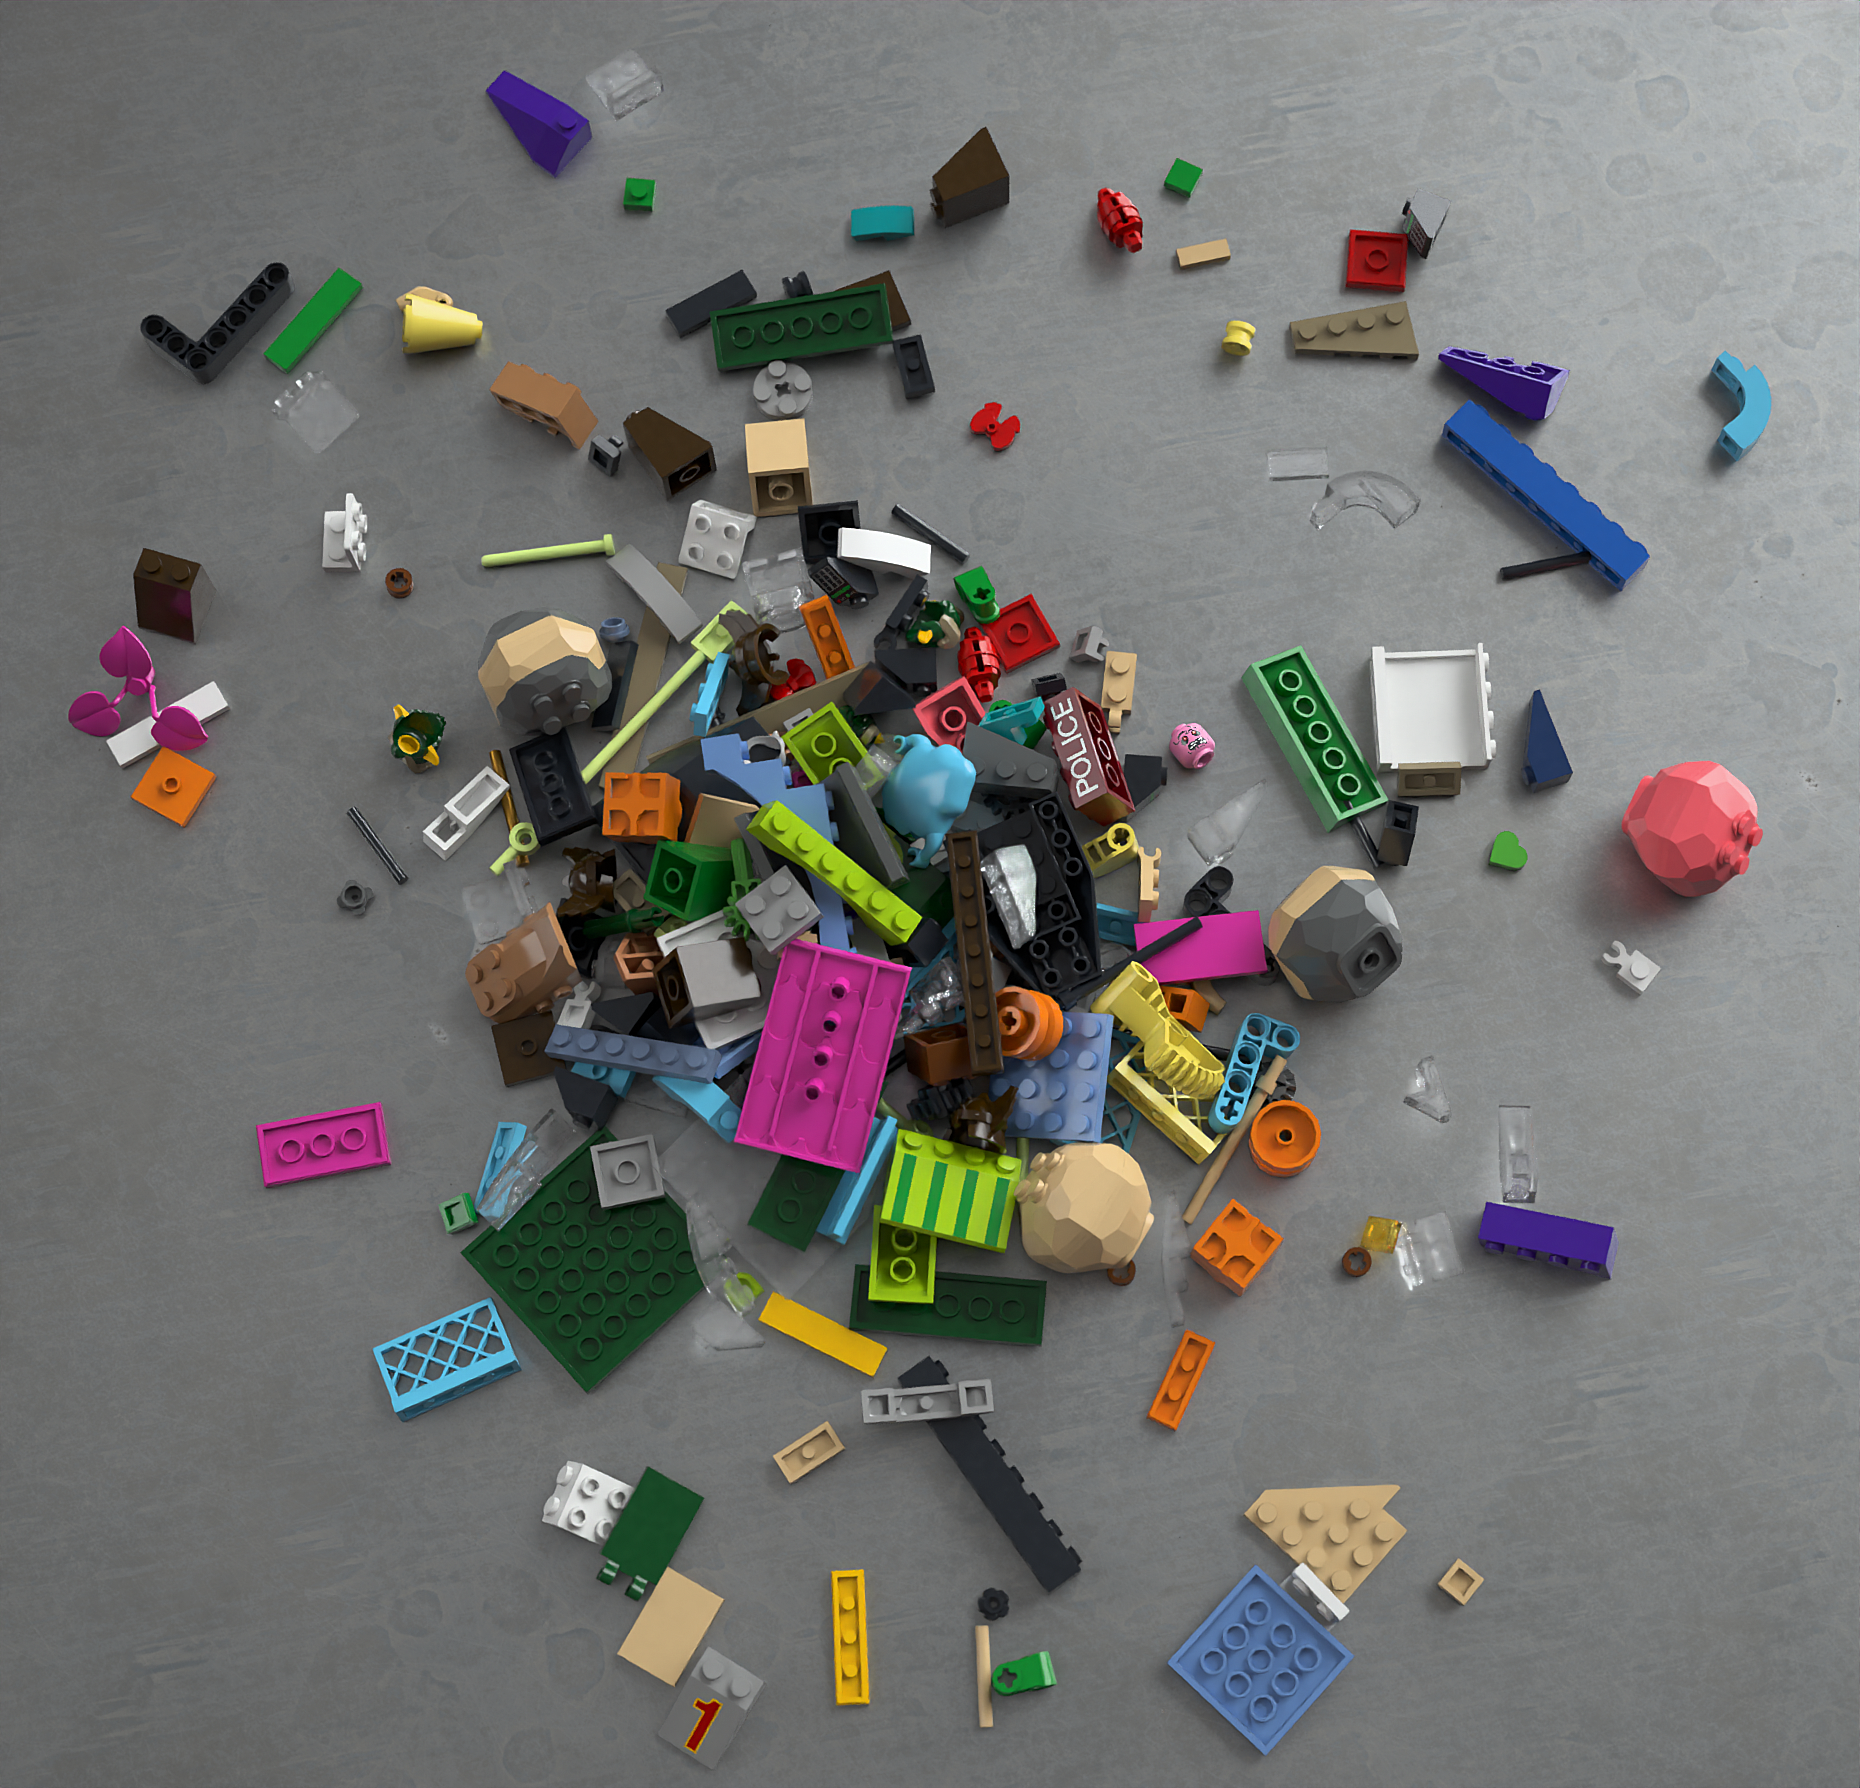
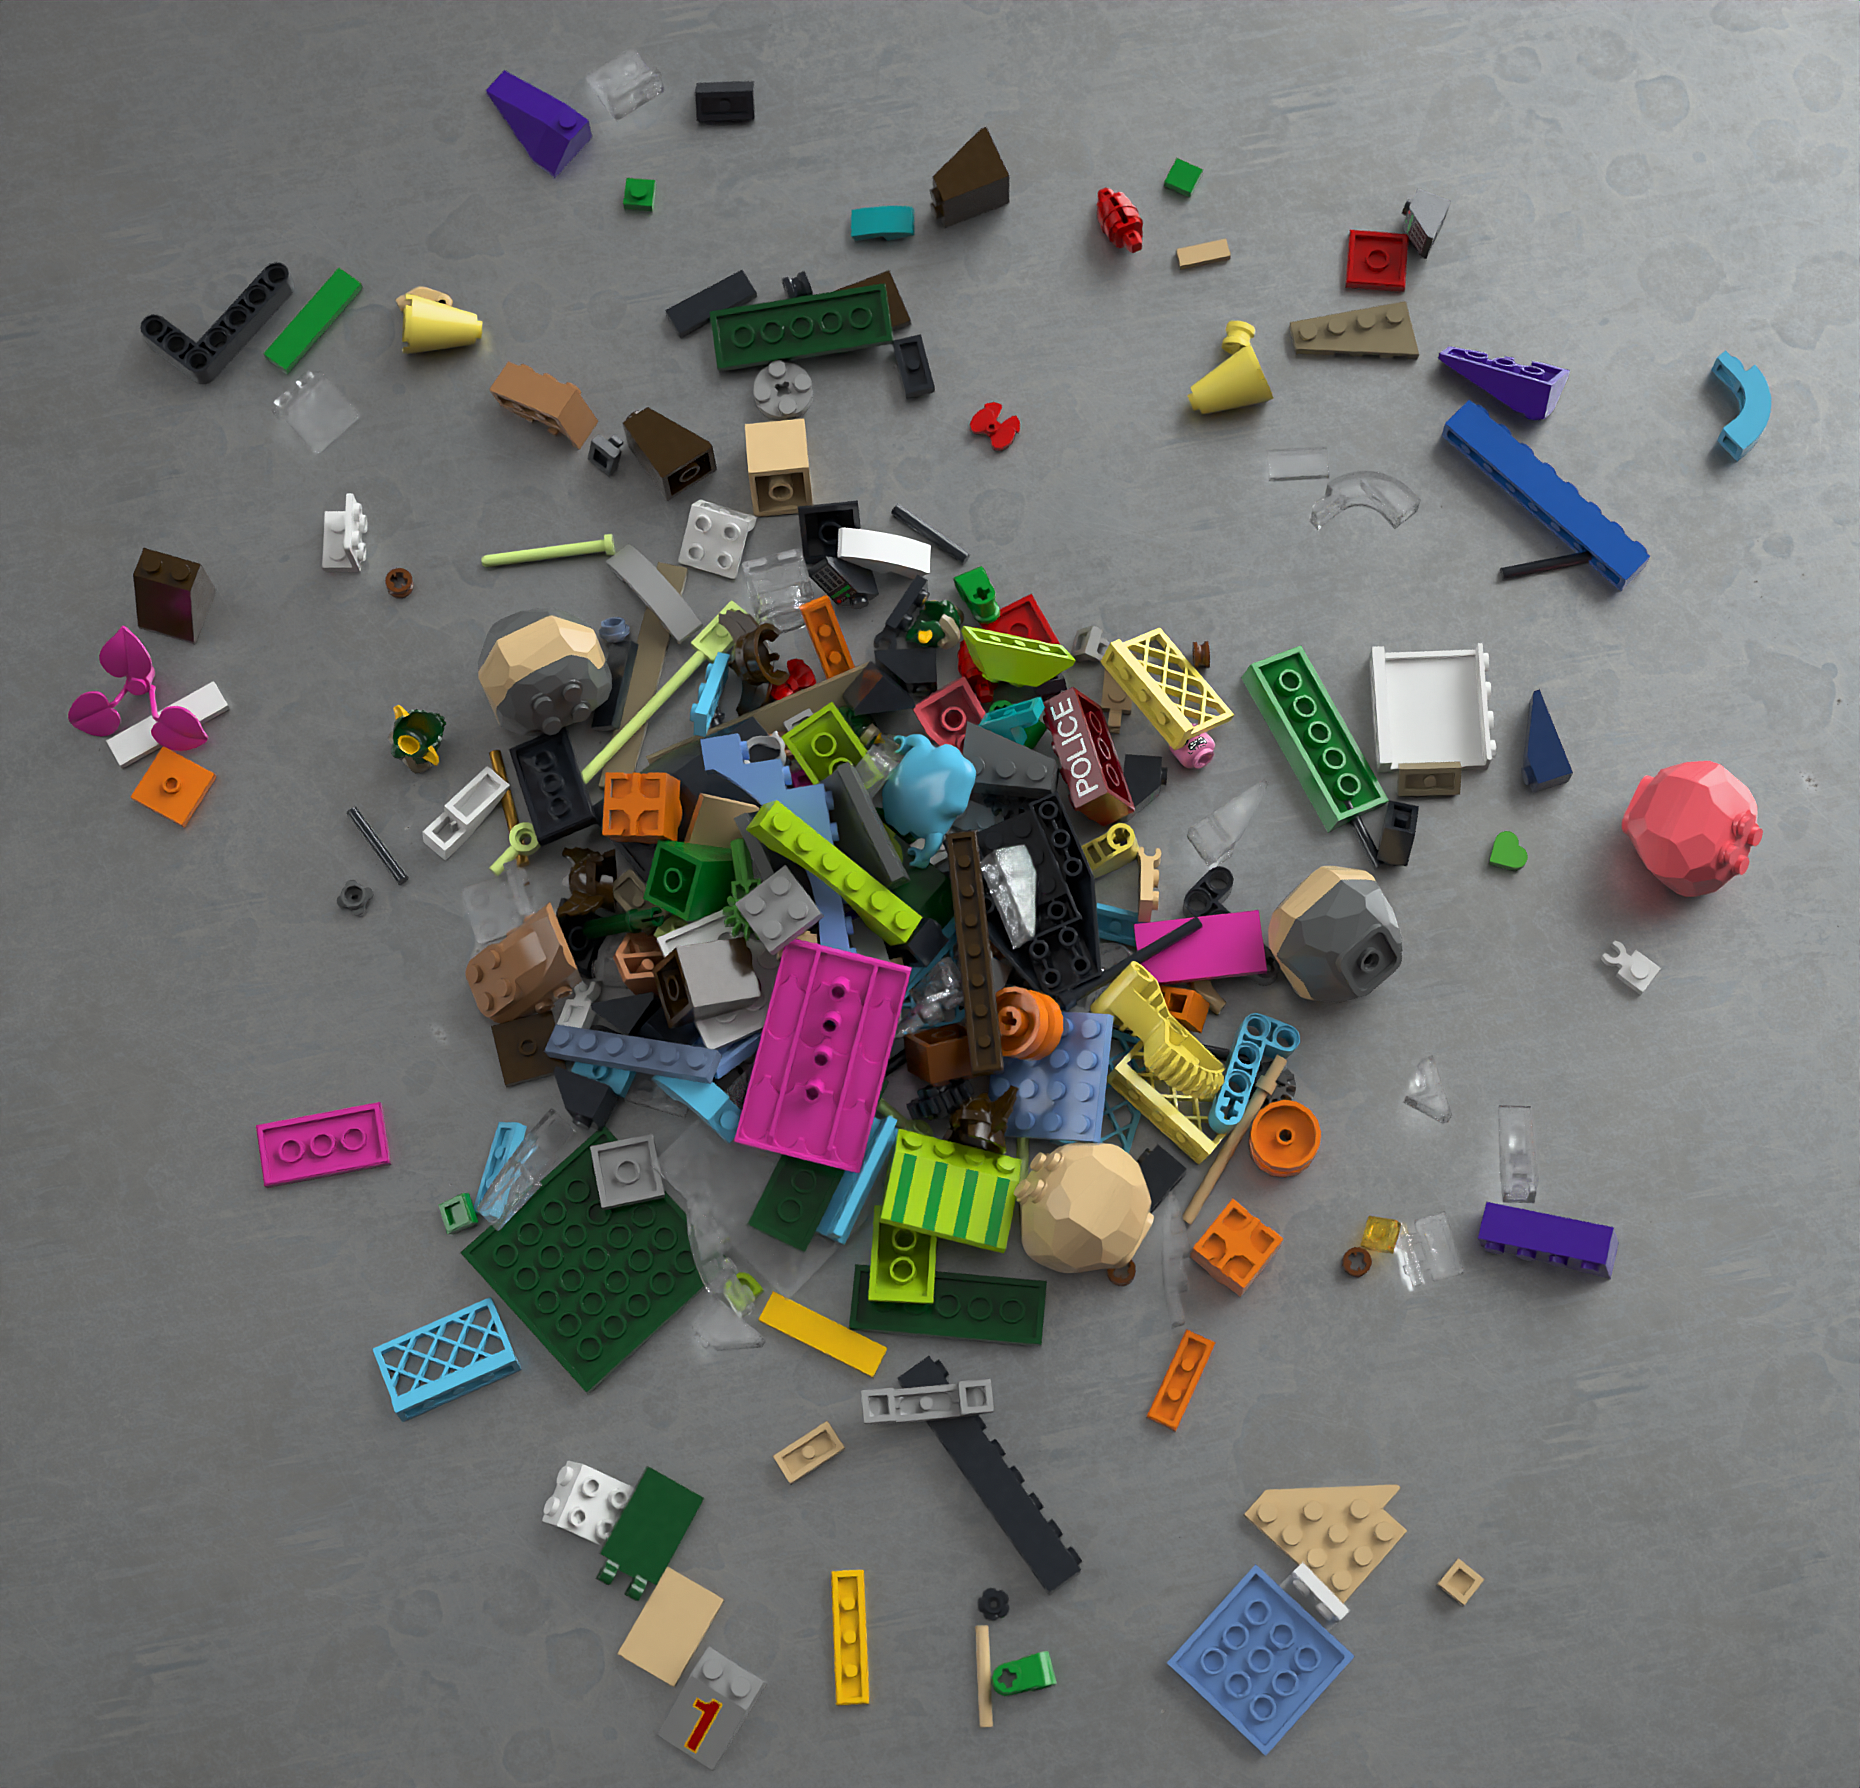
none -> black panel [695,81,755,121]
none -> lime wedge [961,626,1076,687]
none -> light yellow fence [1101,628,1234,751]
none -> black slope [1136,1144,1187,1214]
none -> light yellow cone [1187,344,1274,414]
none -> reddish brown bush [1192,641,1210,669]

